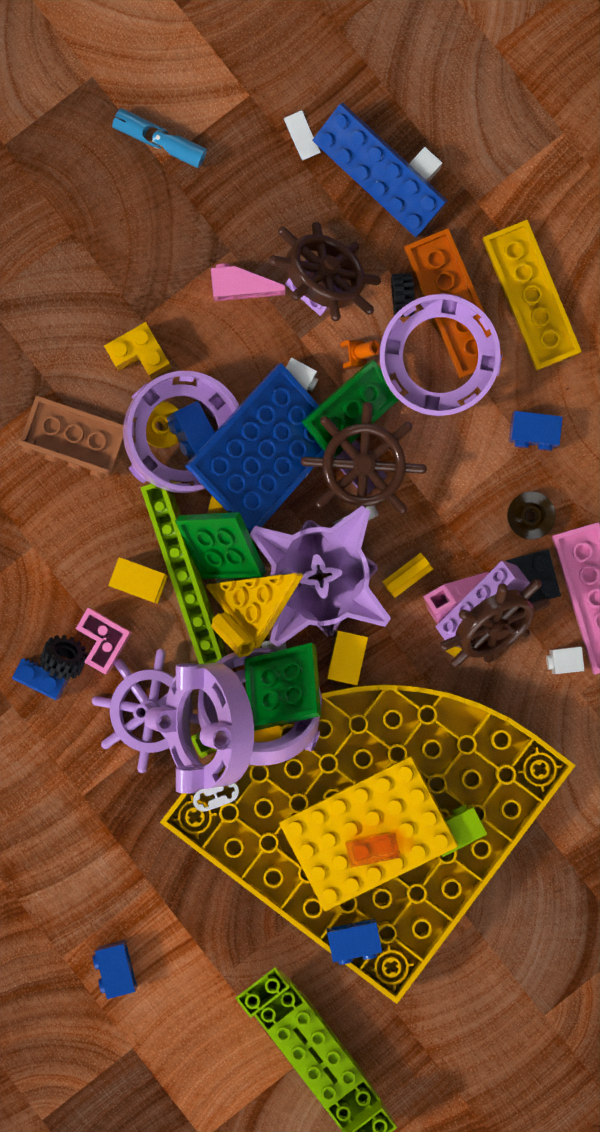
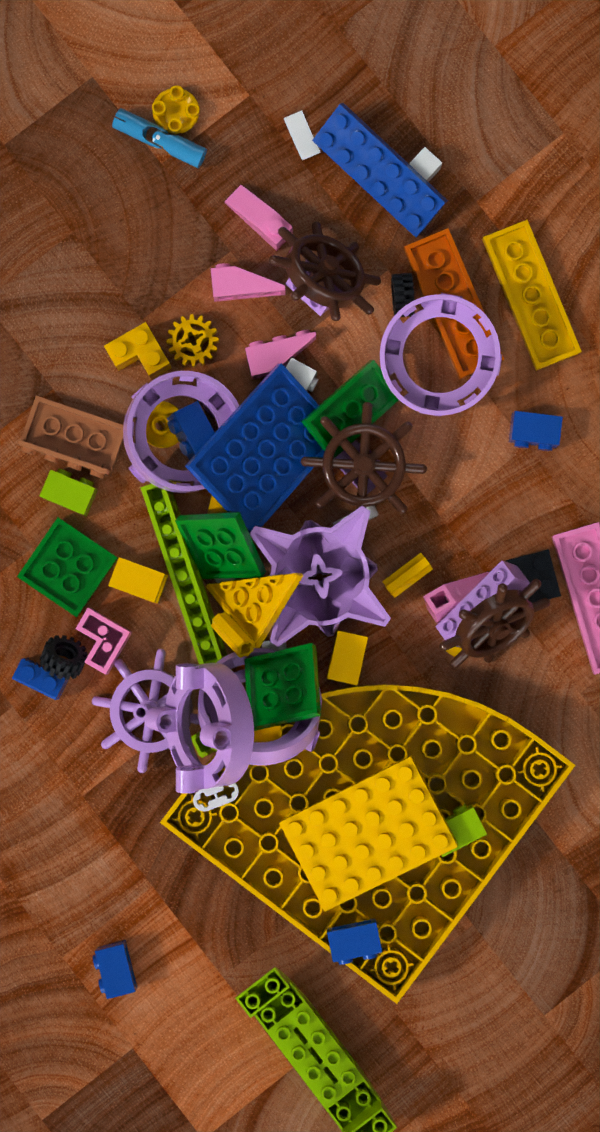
orange piece [340,340,380,369] -> none
clear orange tile [345,831,401,868] -> none
dark brown dish [507,491,556,540] -> none
white brick [546,647,584,674] -> none
none -> green plate [17,517,118,618]
none -> lime brick [39,468,98,517]
none -> yellow dish [152,85,200,134]
none -> yellow gear [167,314,219,368]
none -> bright pink slope [225,185,293,251]
none -> bright pink slope [245,330,316,380]

